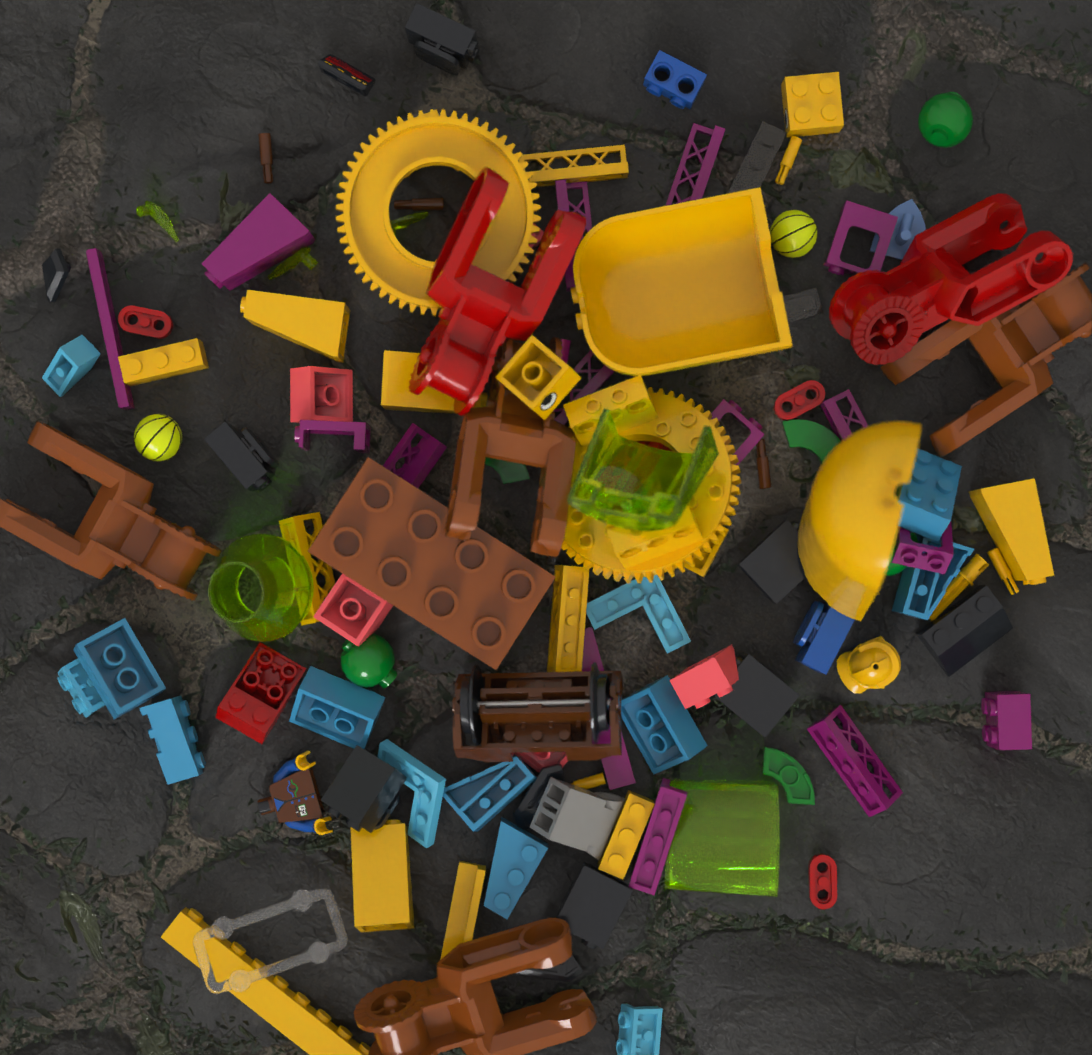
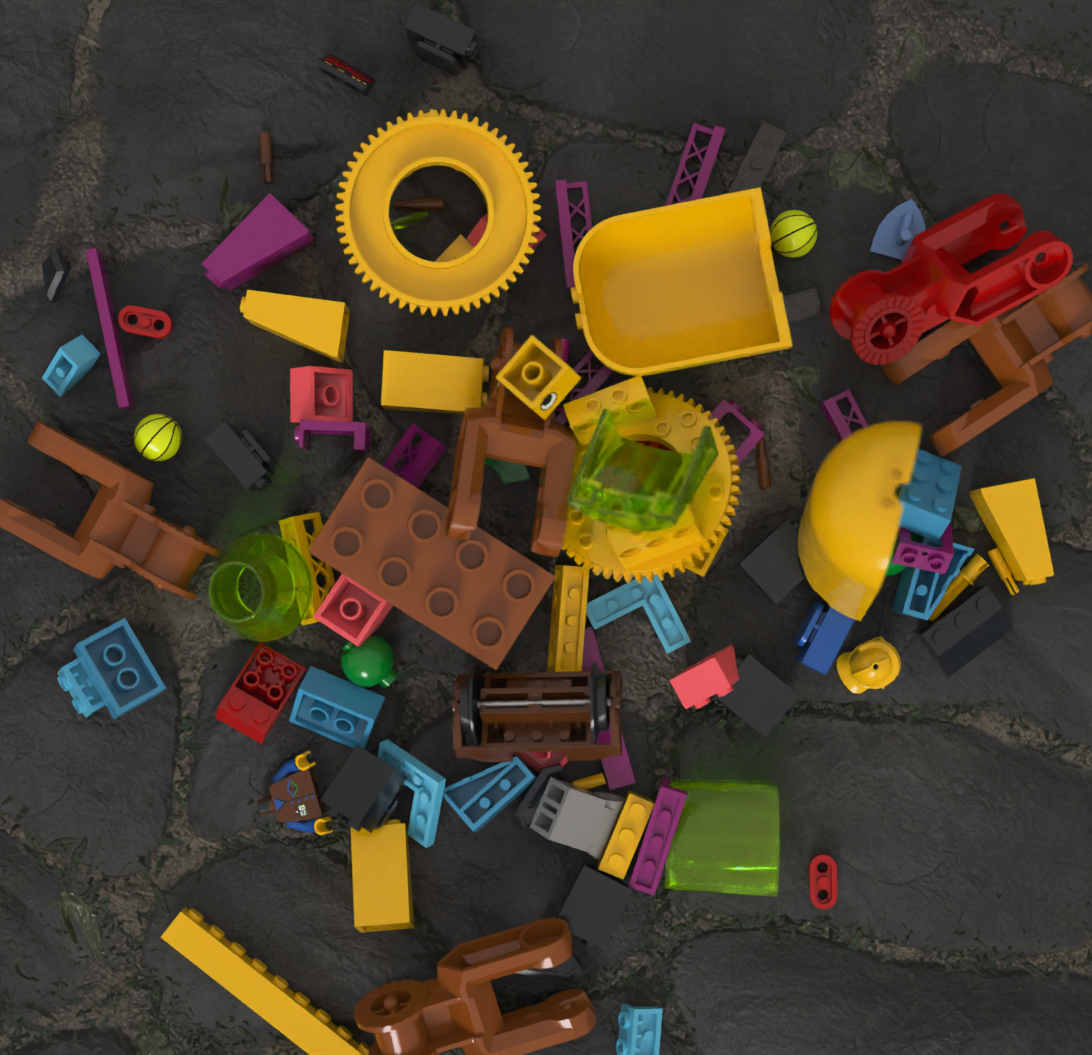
yellow brick [118,338,209,386] -> none
clear neon green bar [136,201,179,243] -> none
dark azure wedge [139,696,205,785] -> none
clear bar [193,888,348,994] -> none
clear neon green bar [268,247,318,280] -> none
red arm [408,167,586,416] -> none
yellow fence [440,861,486,960] -> none
dark azure wedge [484,817,548,919] -> none
yellow fence [519,145,629,187] -> none
dark azure slope [621,675,708,775] -> none
blue brick [643,50,707,109] -> none
green tile [762,746,815,805] -> none
red plate [773,380,825,421] -> none
yellow pin [775,136,802,185] -> none
yellow brick [781,72,844,138] -> none
green tile [781,419,841,464] -> none
magenta fence [807,705,903,817] -> none
magenta window [823,200,898,276] -> none
green brick [918,92,973,148] -> none
magenta brick [981,691,1032,750] -> none

